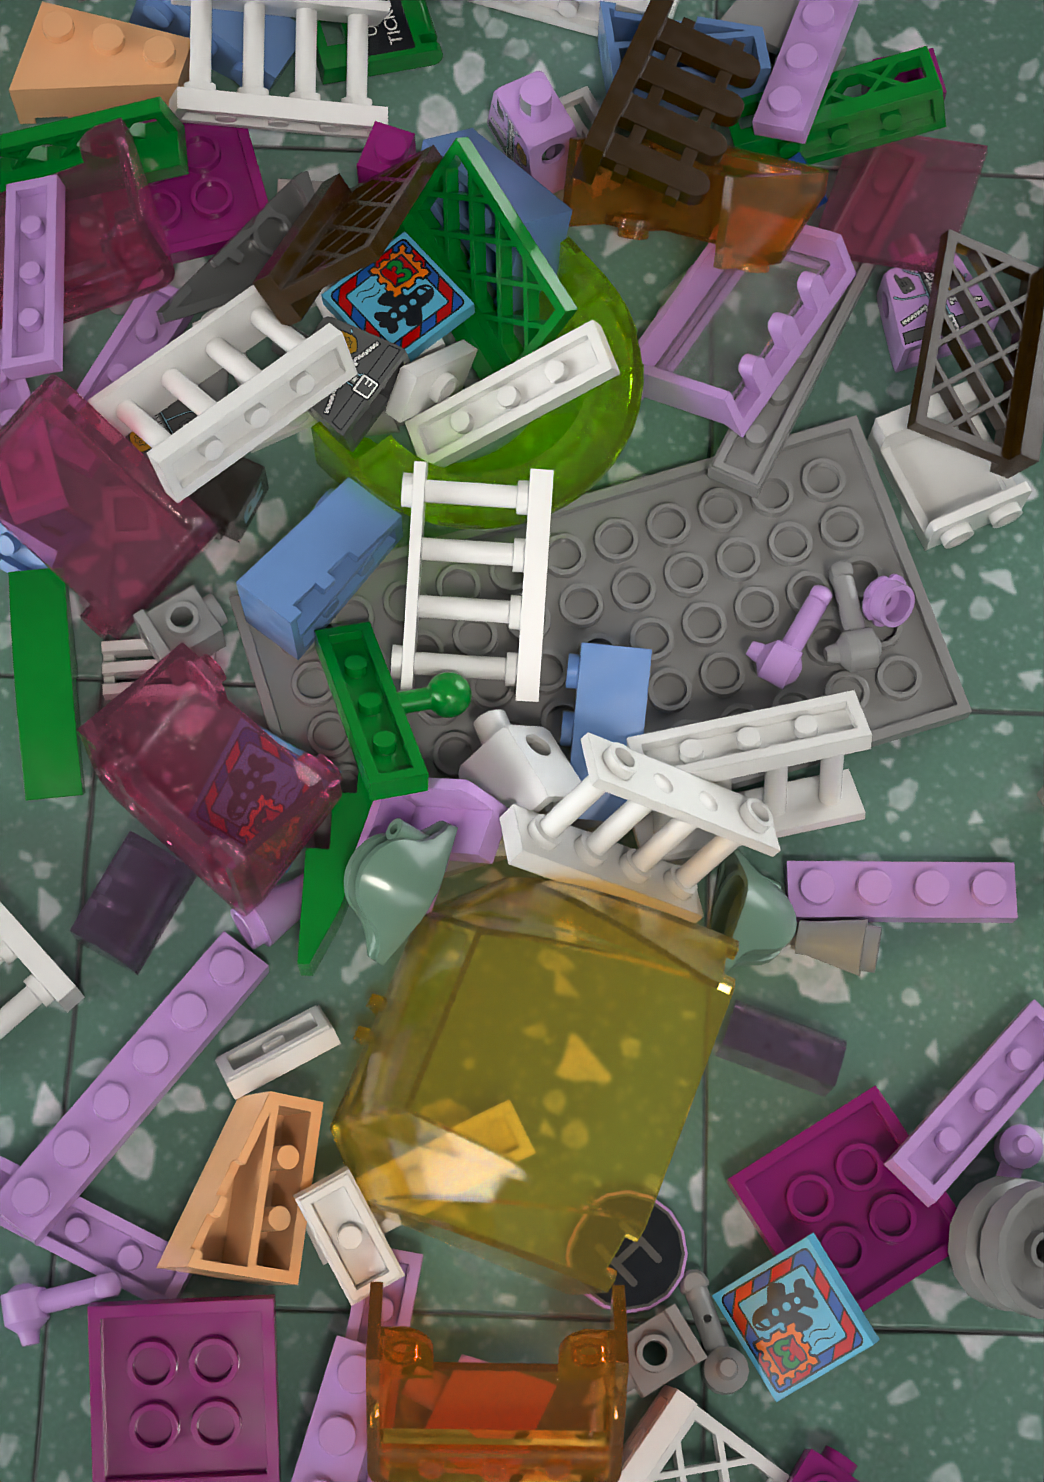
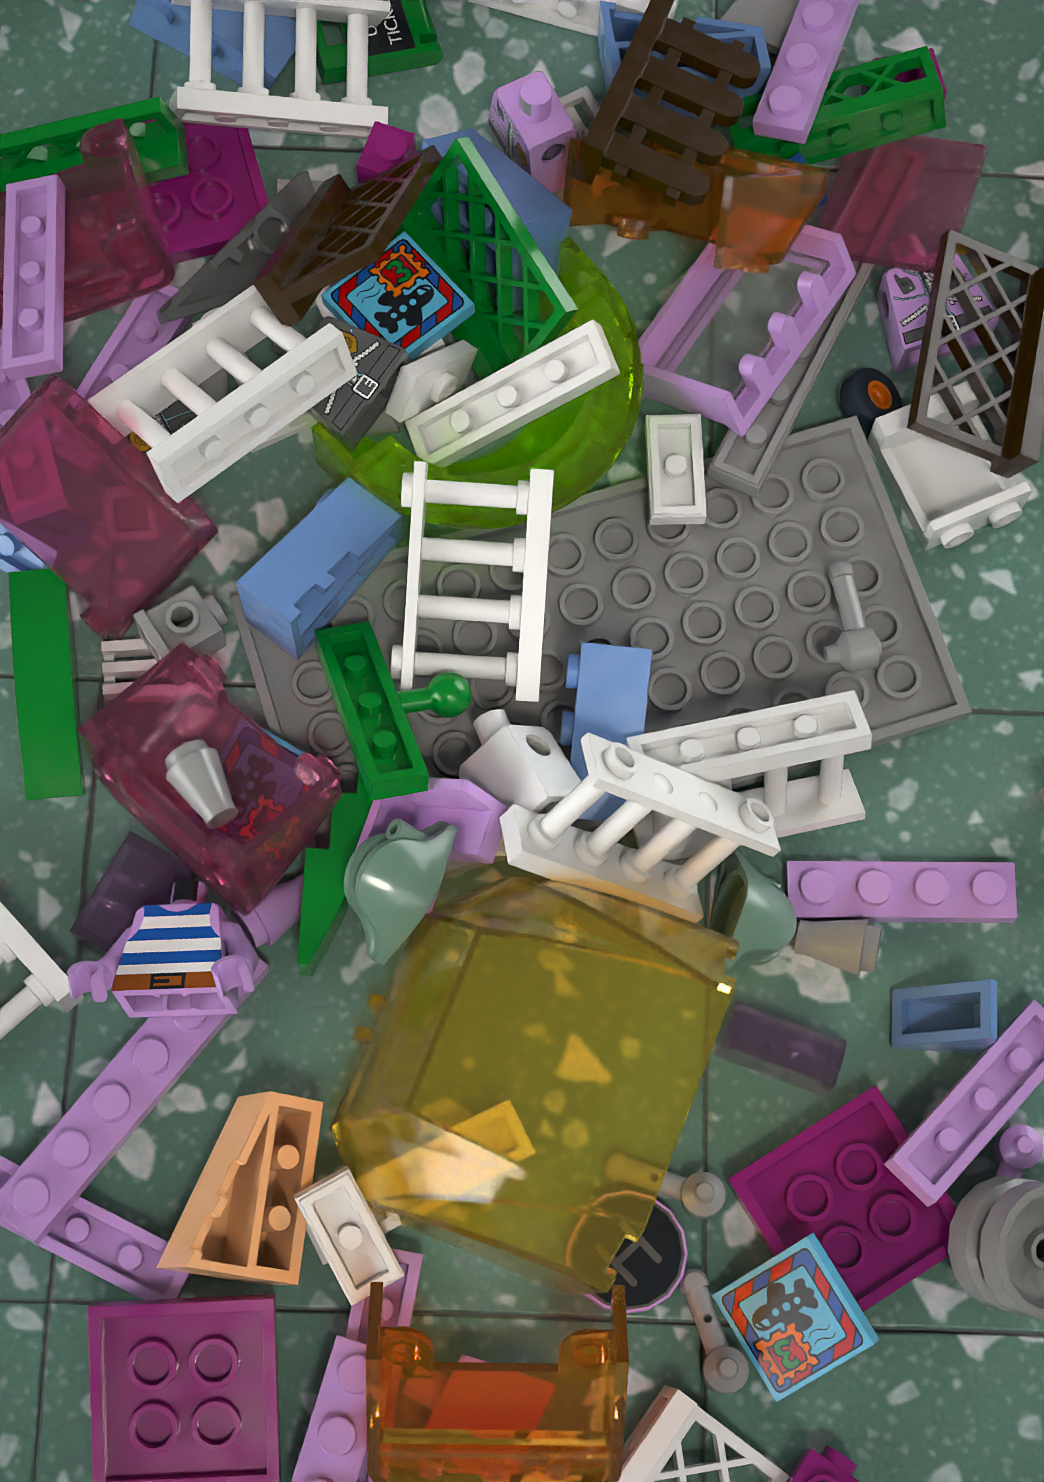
lavender piece [0,1272,122,1347] -> none
light nougat wedge [9,1,190,124] -> none
clear smoke brick [185,457,269,543] -> none
white tile [215,1005,341,1100] -> none
light grey brick [607,1304,708,1398] -> none
lavender piece [746,585,833,690] -> none
lavender plate [862,574,915,627] -> none
none -> torso [67,879,259,1018]
none -> light grey cone [164,739,238,829]
none -> light grey piece [604,1153,726,1220]
none -> white plate [644,414,707,525]
none -> black wheel [840,368,902,434]
none -> medium blue slope [891,979,997,1054]

